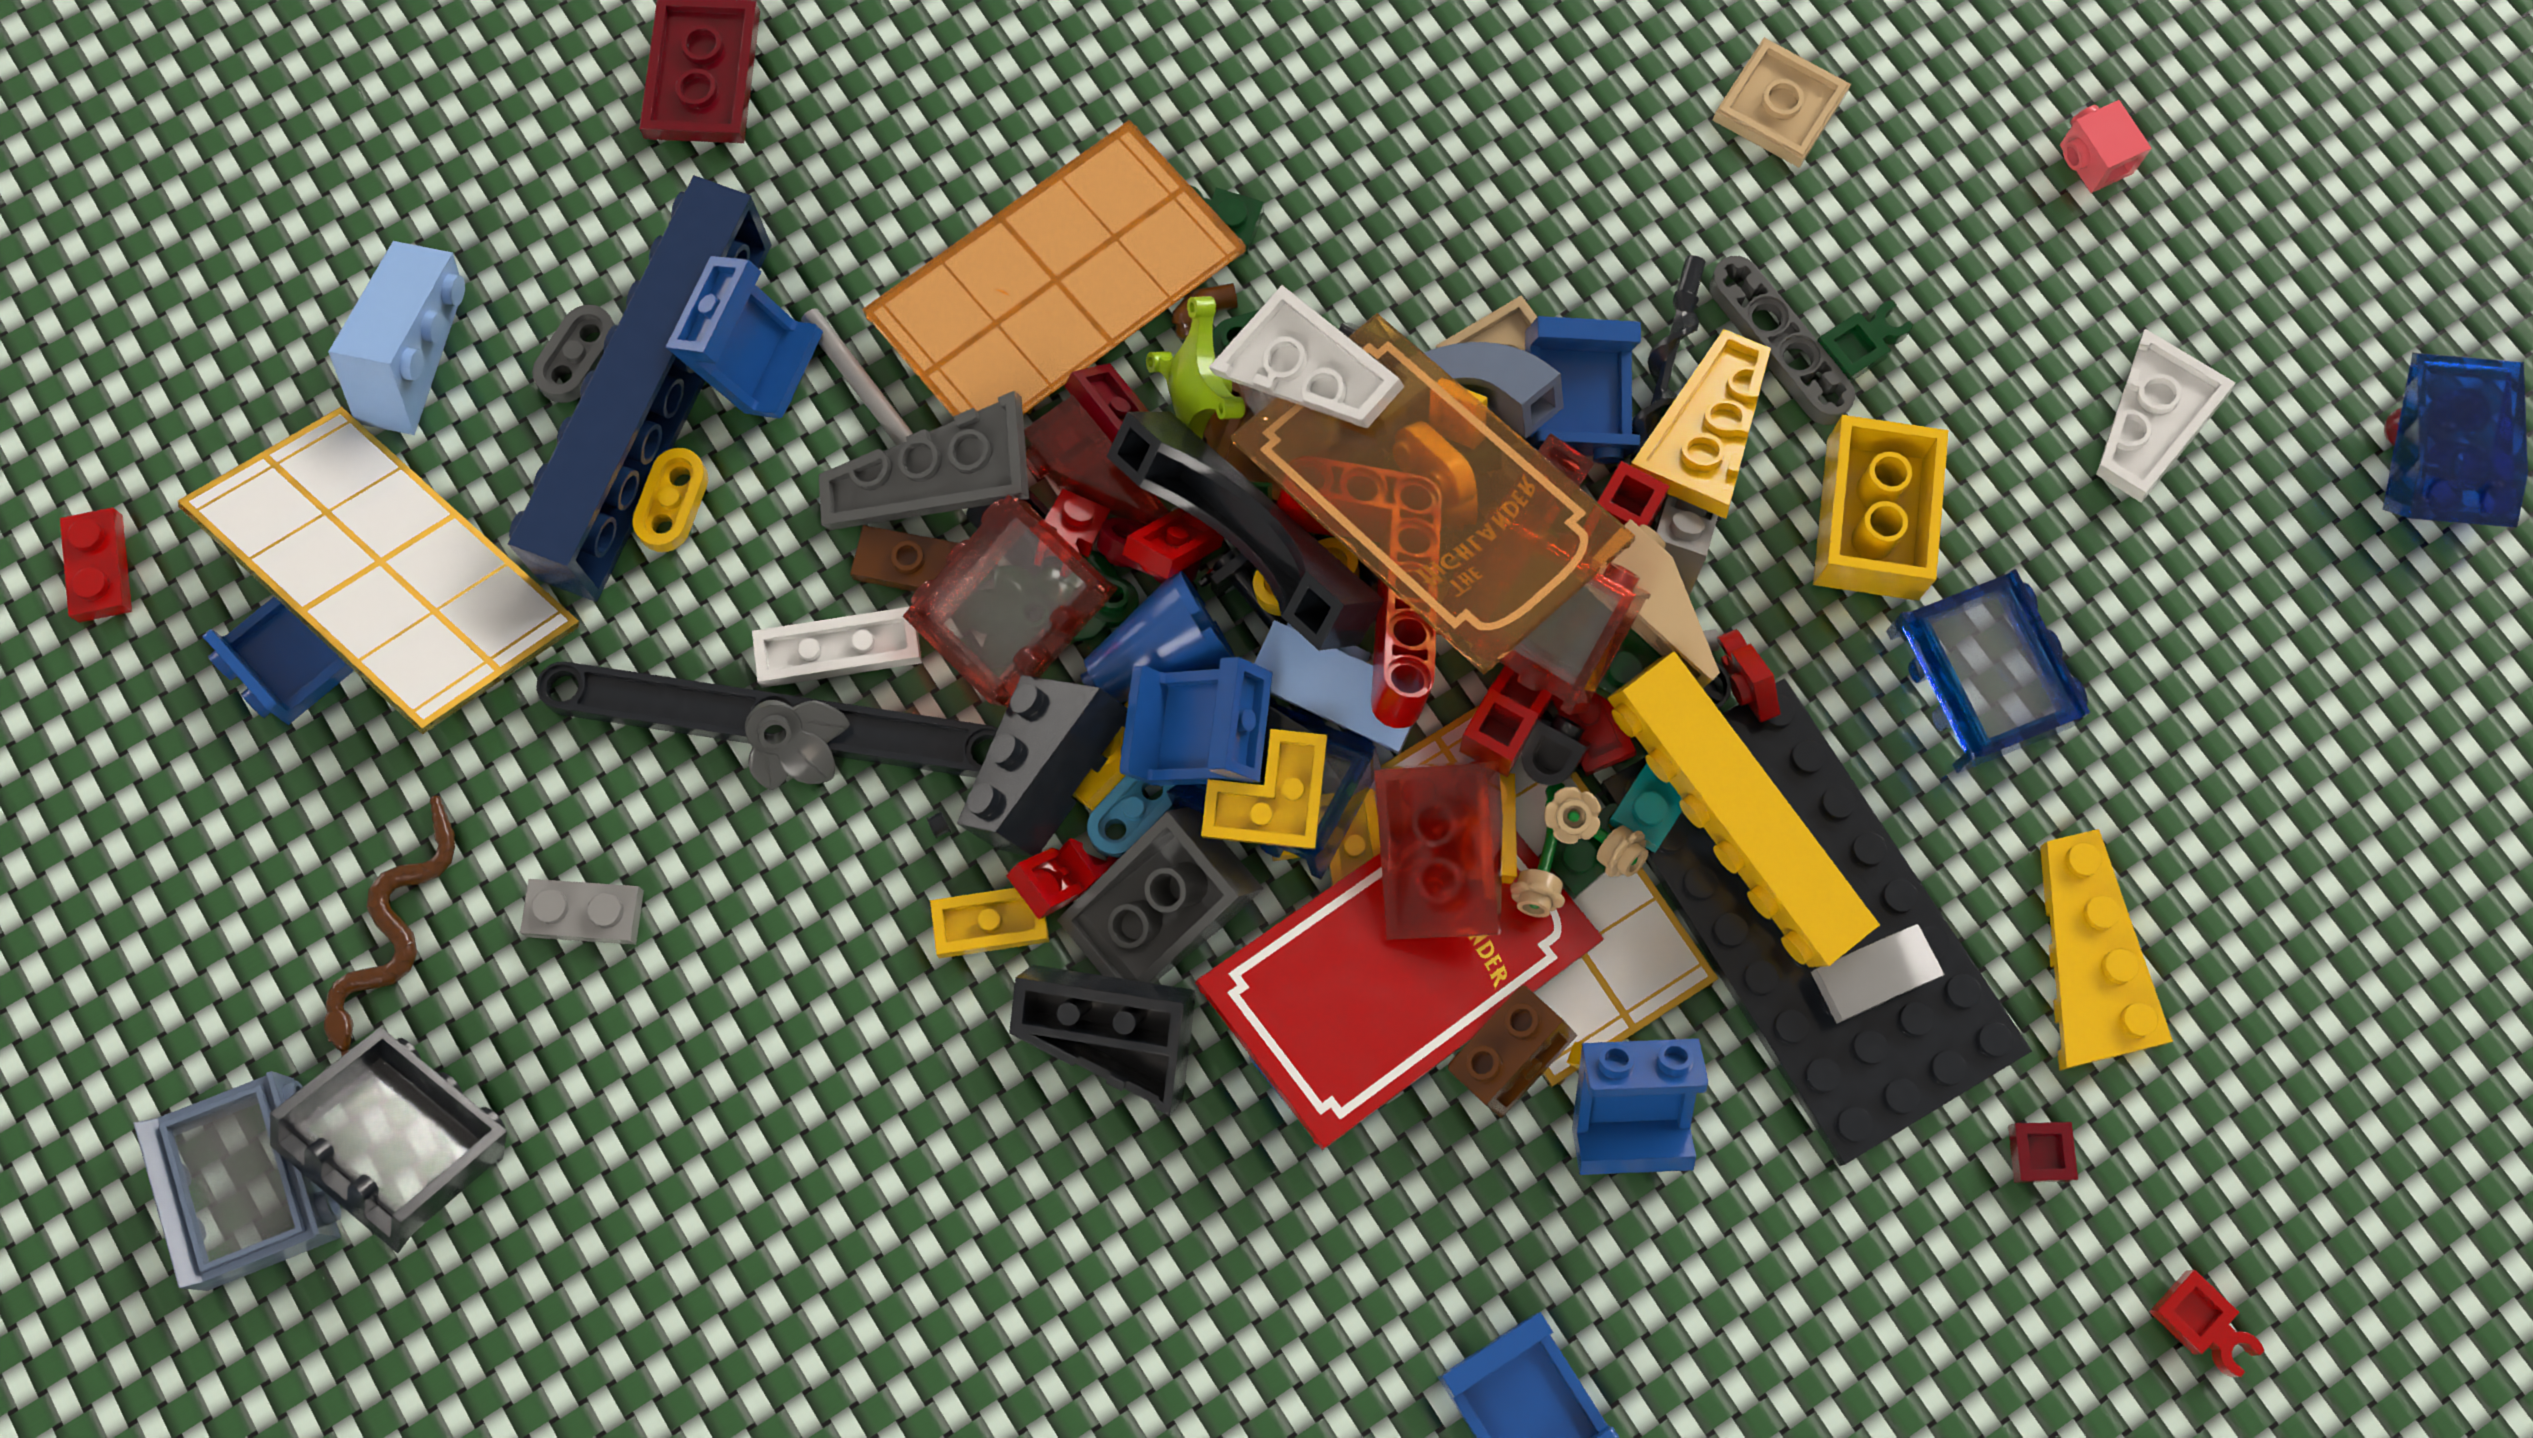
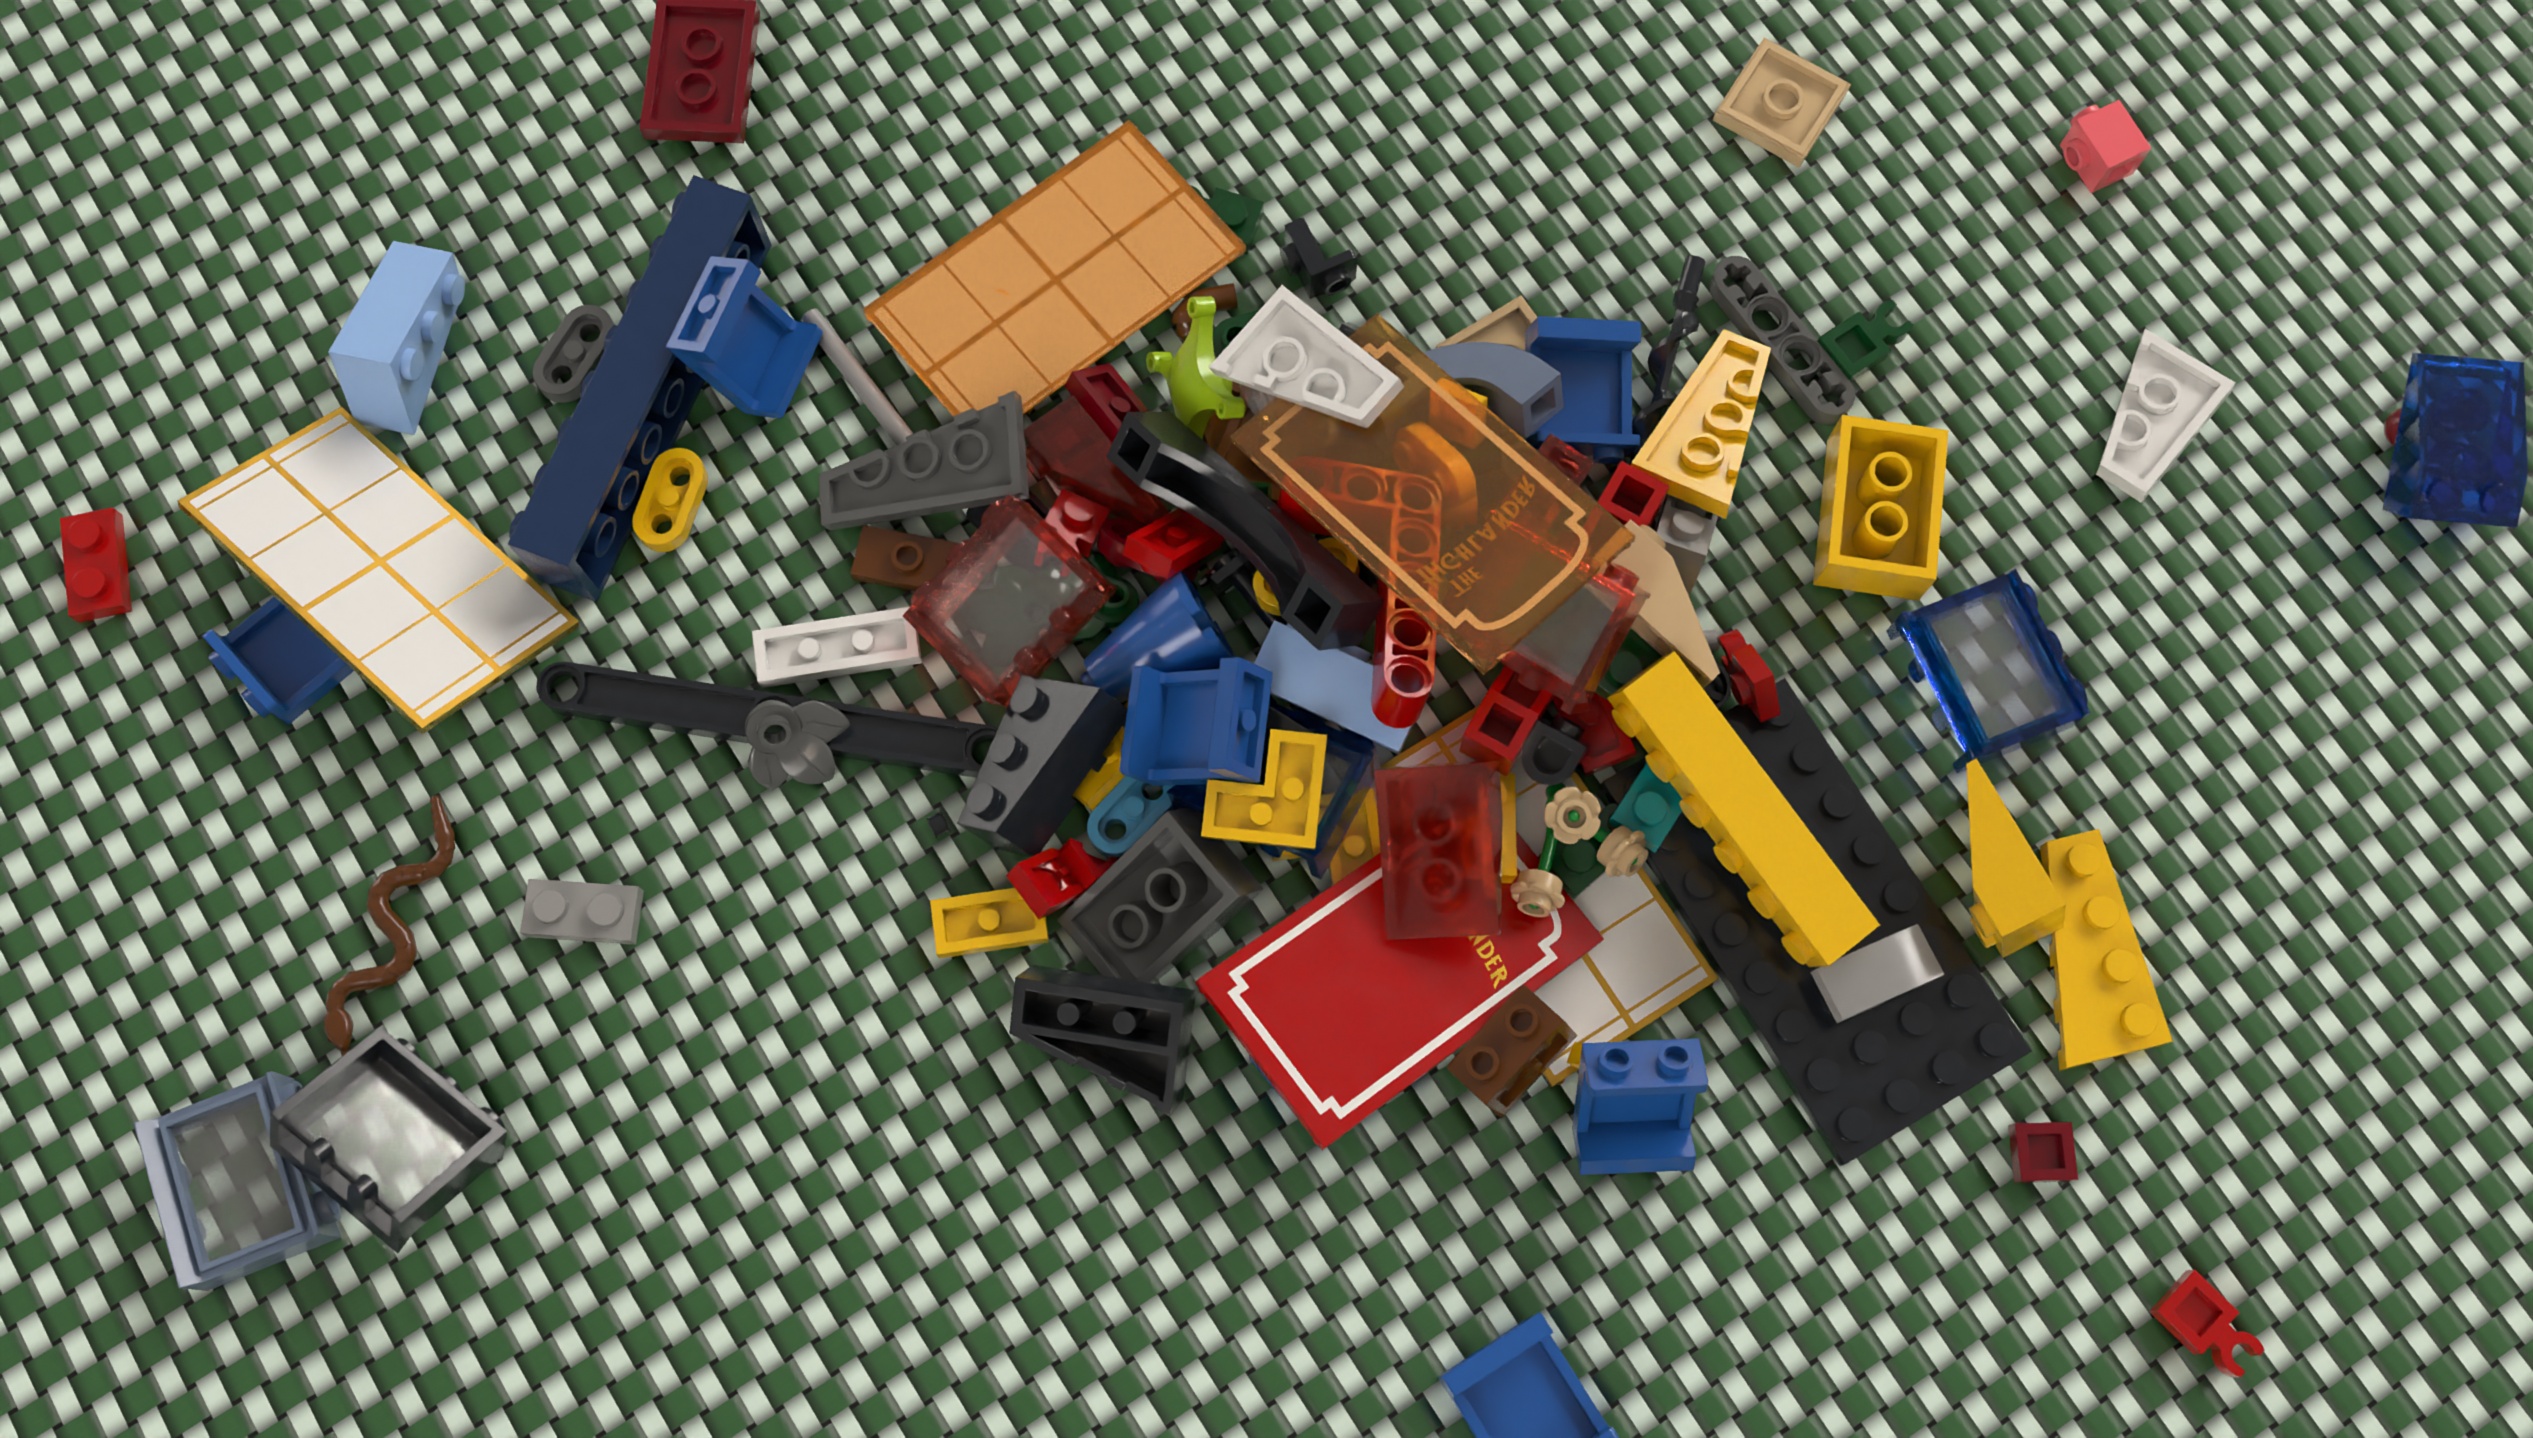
none -> black bracket [1279,217,1358,299]
none -> yellow slope [1966,758,2066,958]

